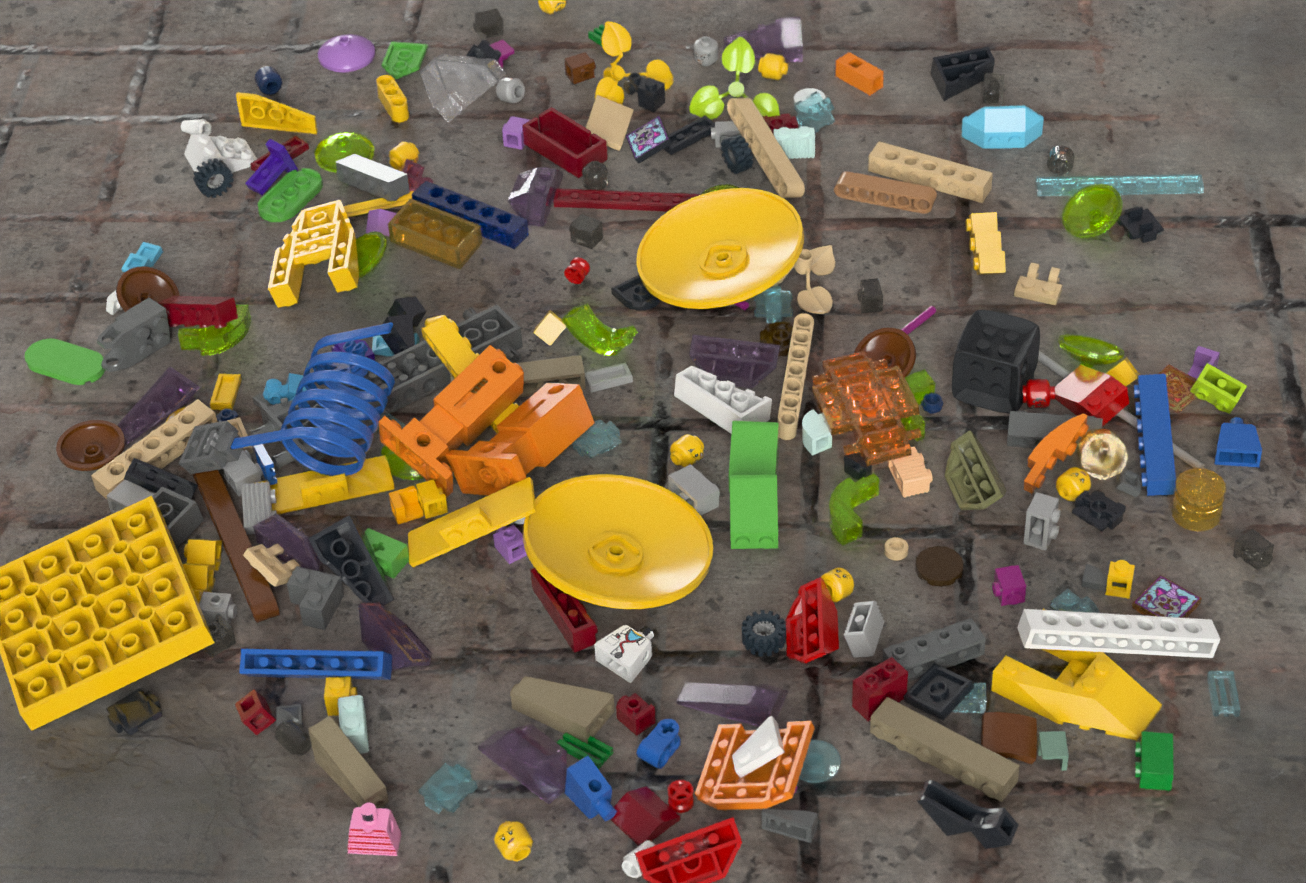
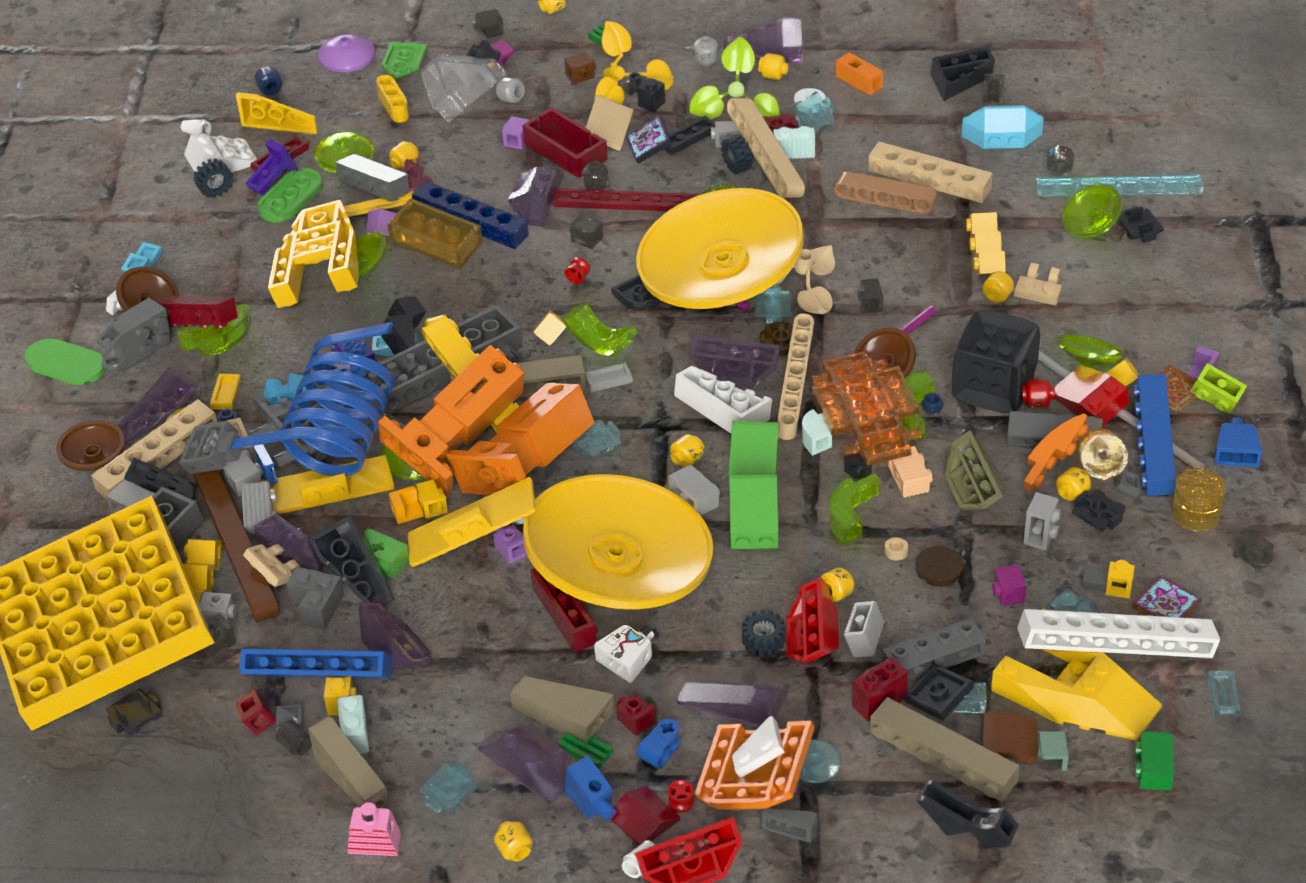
none -> yellow head [982,271,1014,303]

